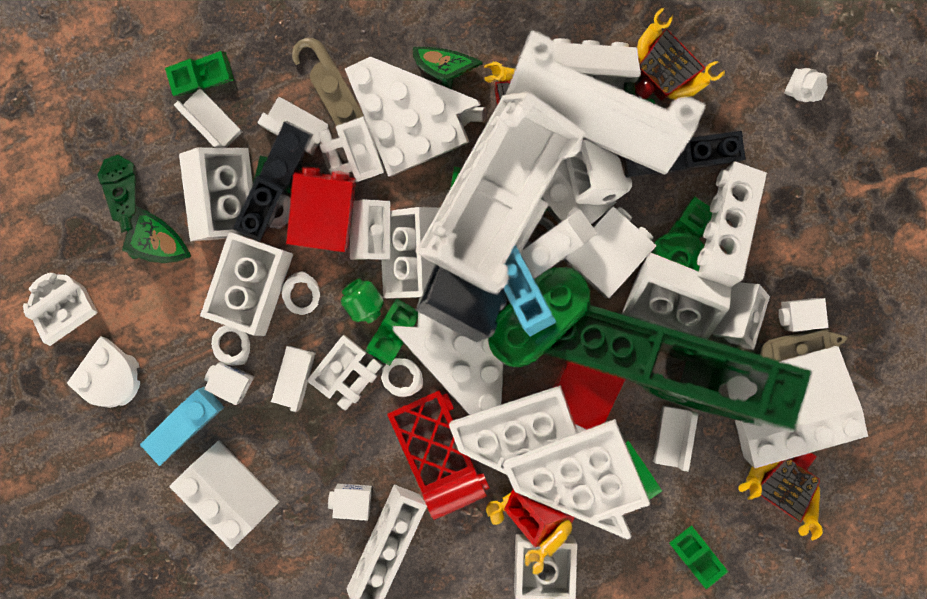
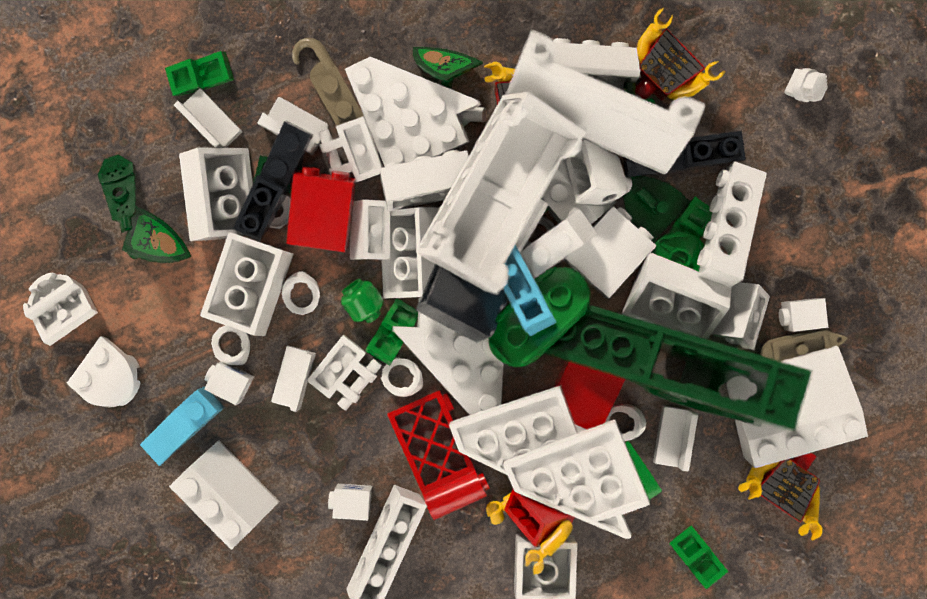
none -> white brick [380,150,469,211]
none -> white piece [605,404,646,441]
none -> dark green shield [622,176,690,242]

